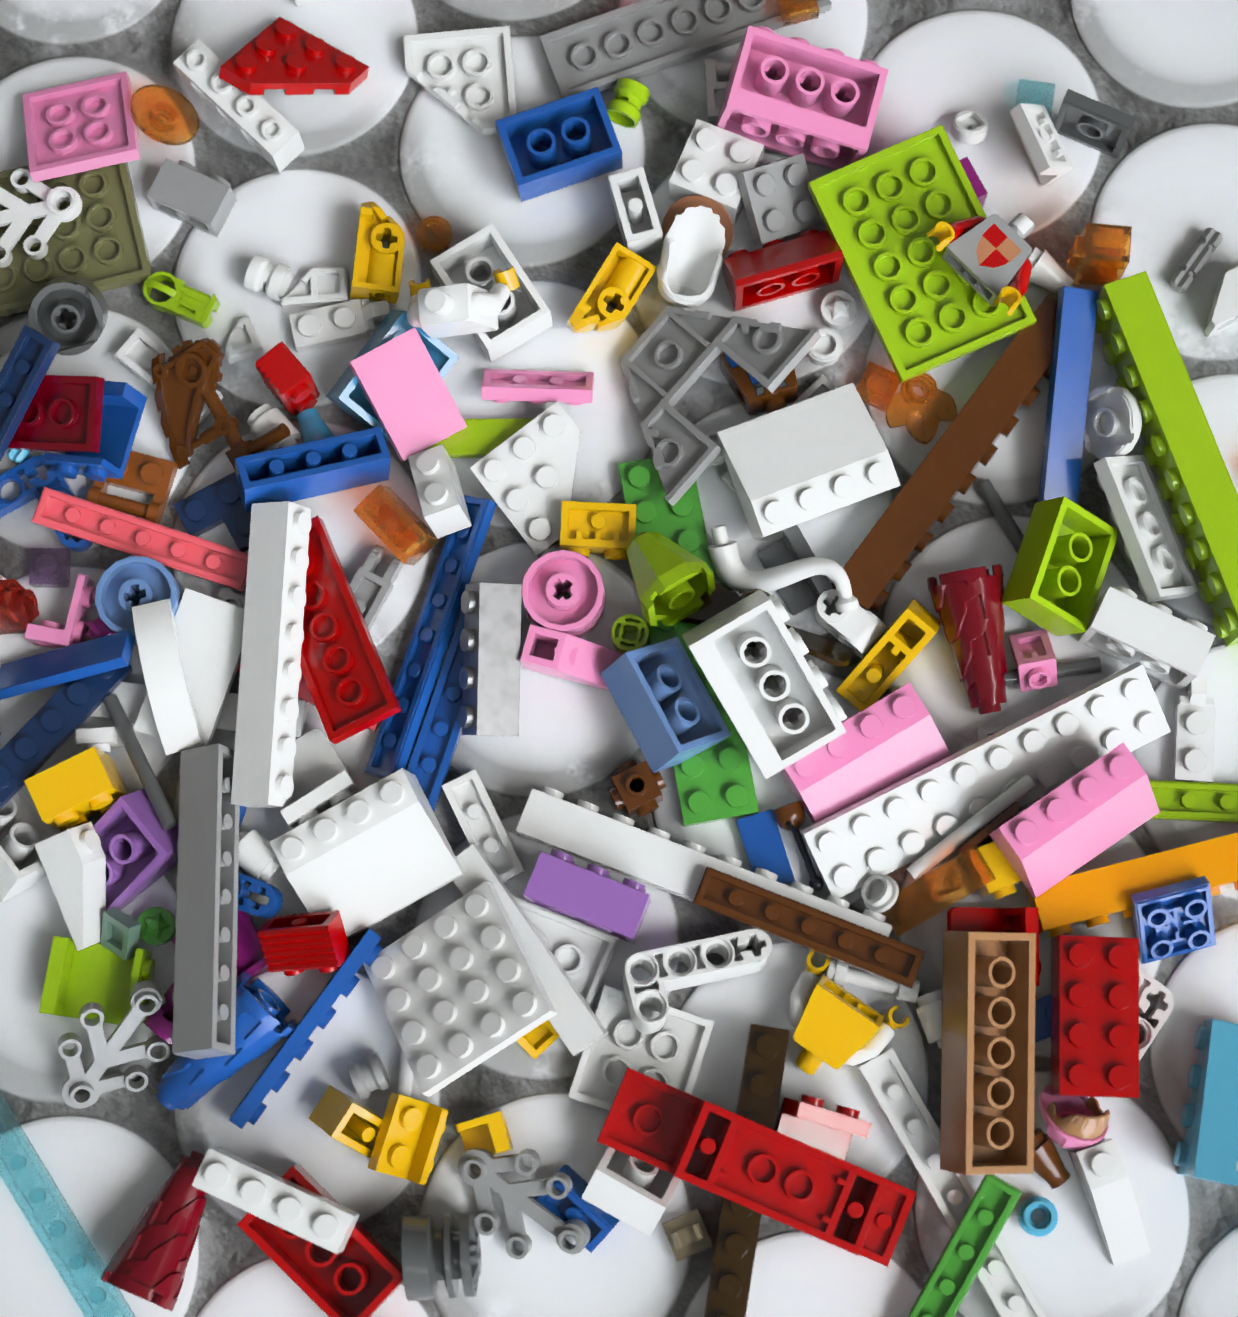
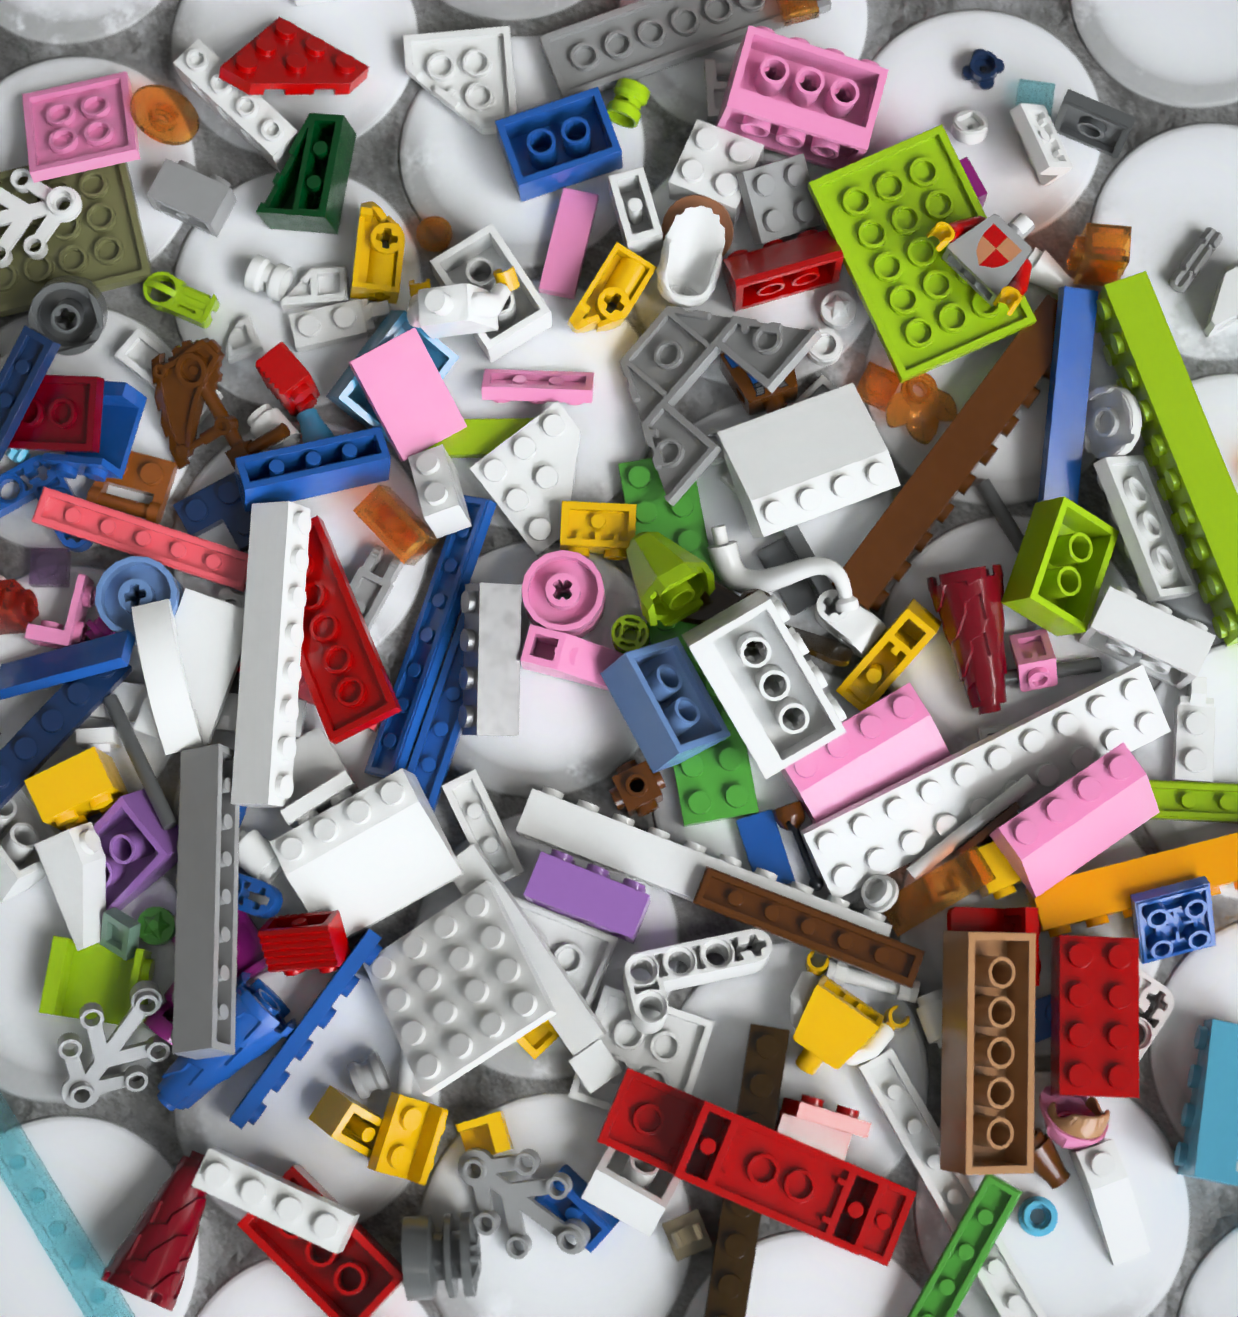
none -> dark green wedge [256,113,356,234]
none -> bright pink tile [539,187,599,300]
none -> white tile [568,1039,623,1094]
none -> dark blue plate [962,49,1004,90]

